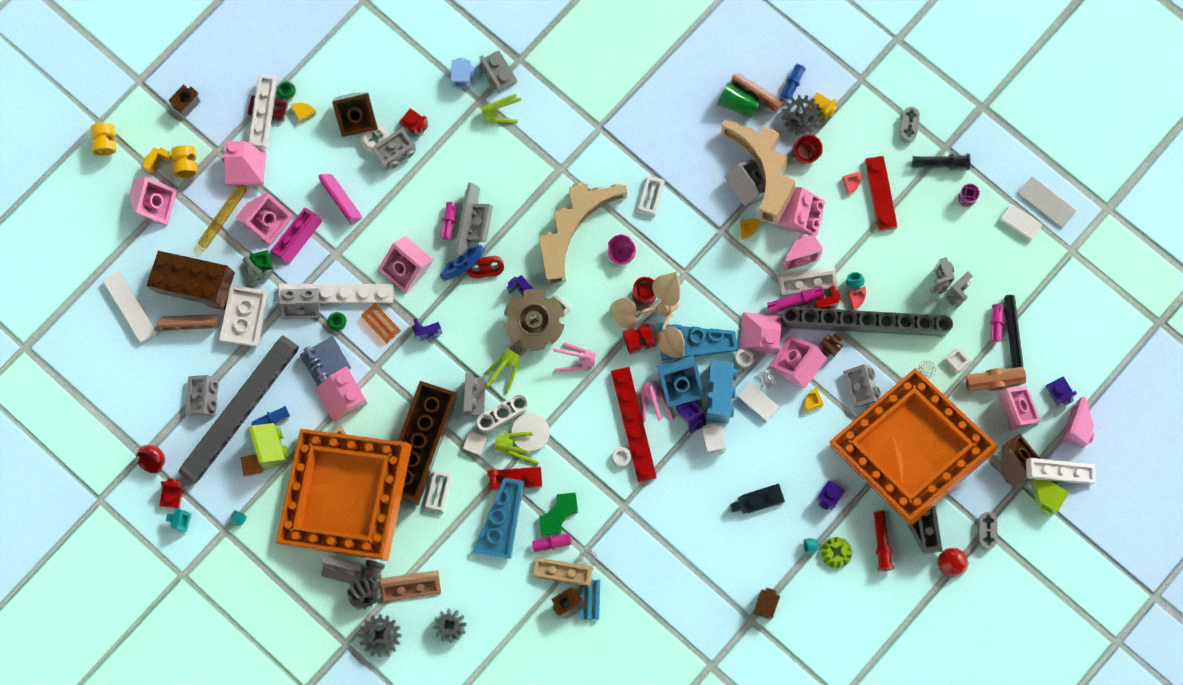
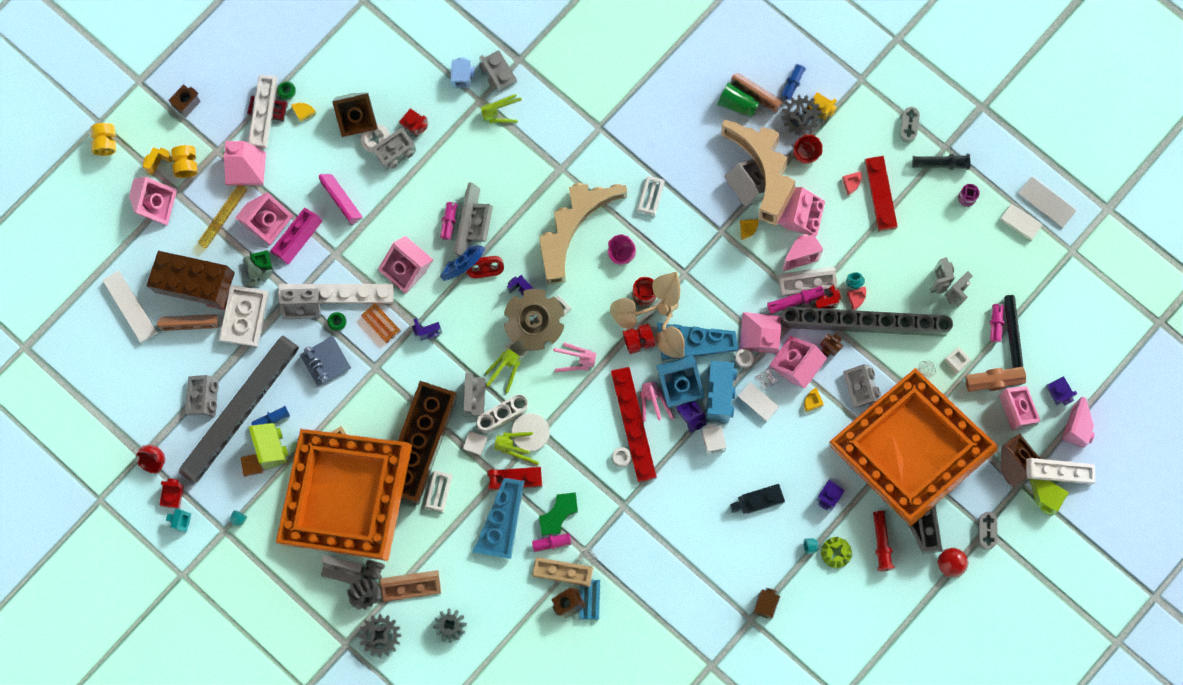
bright pink slope [316,366,368,422] -> none

